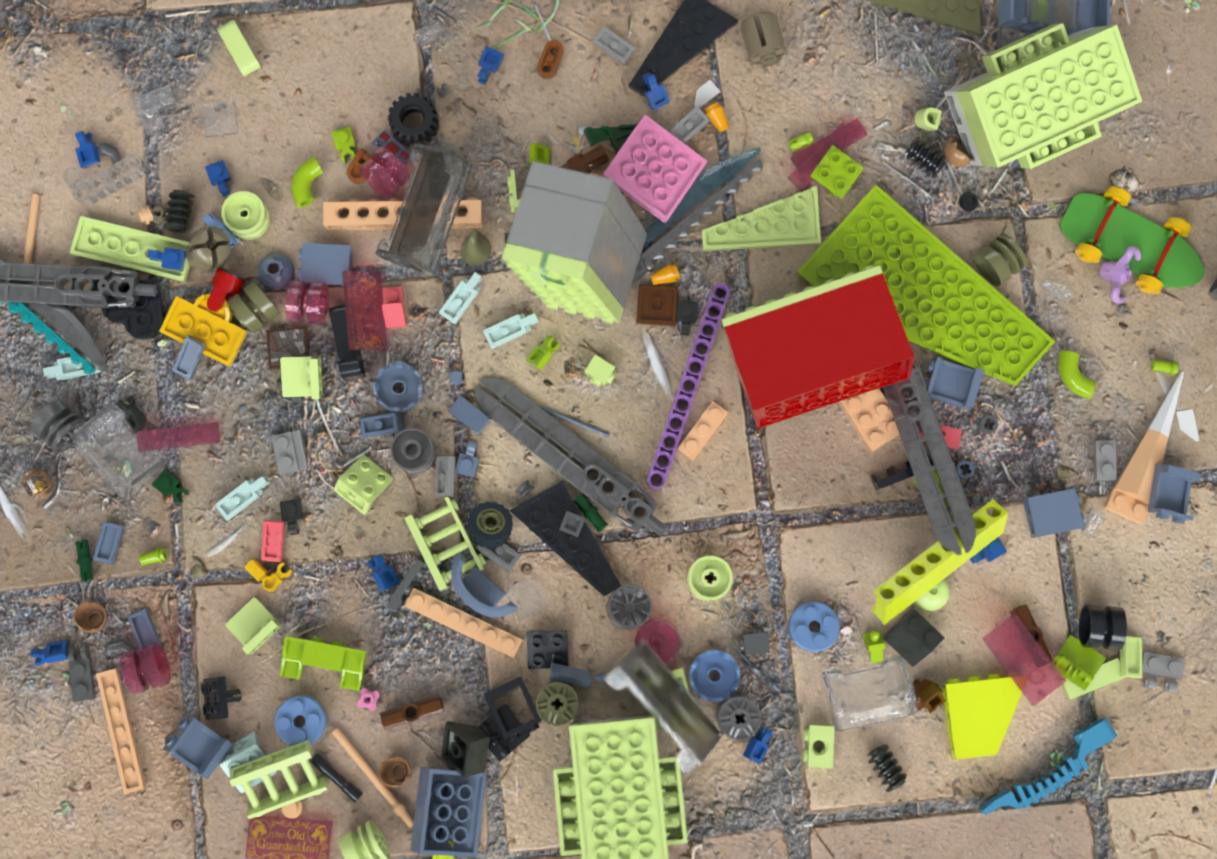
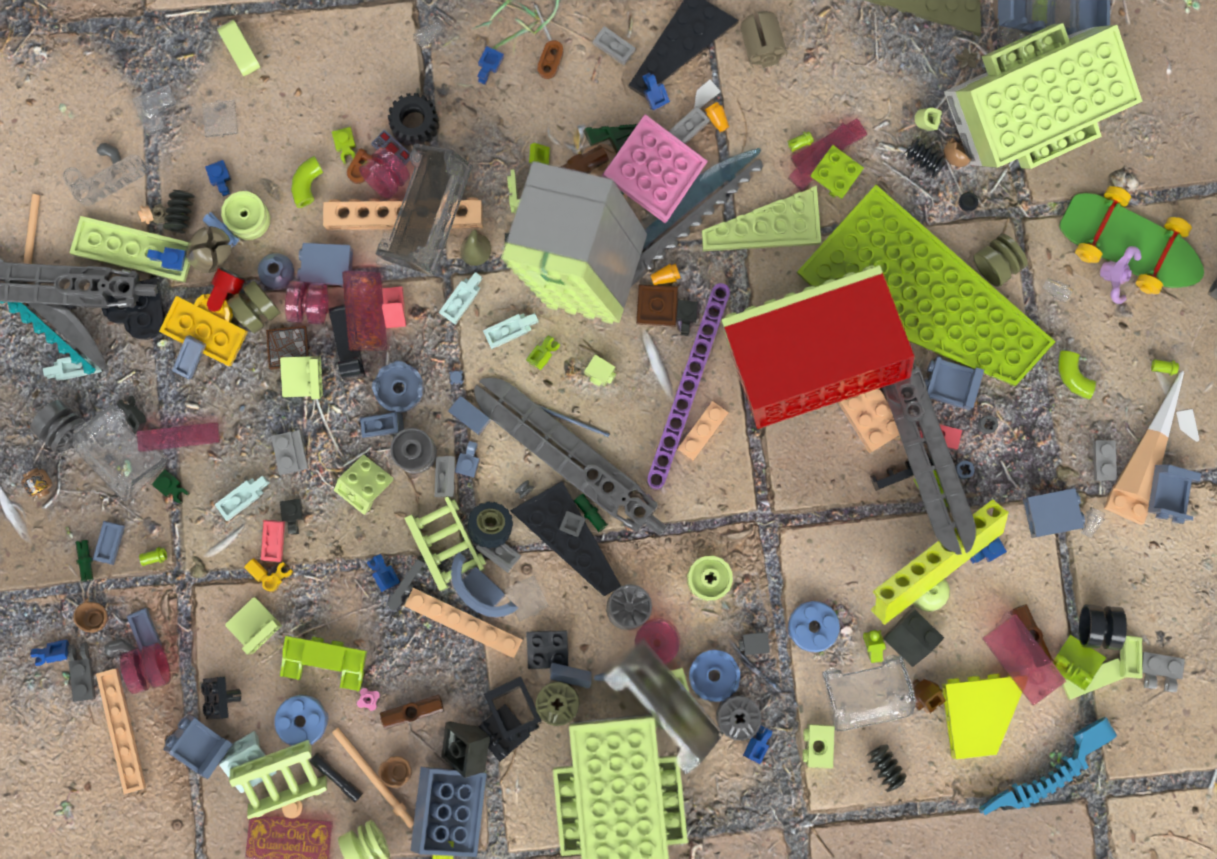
blue plate [75,131,101,168] -> none

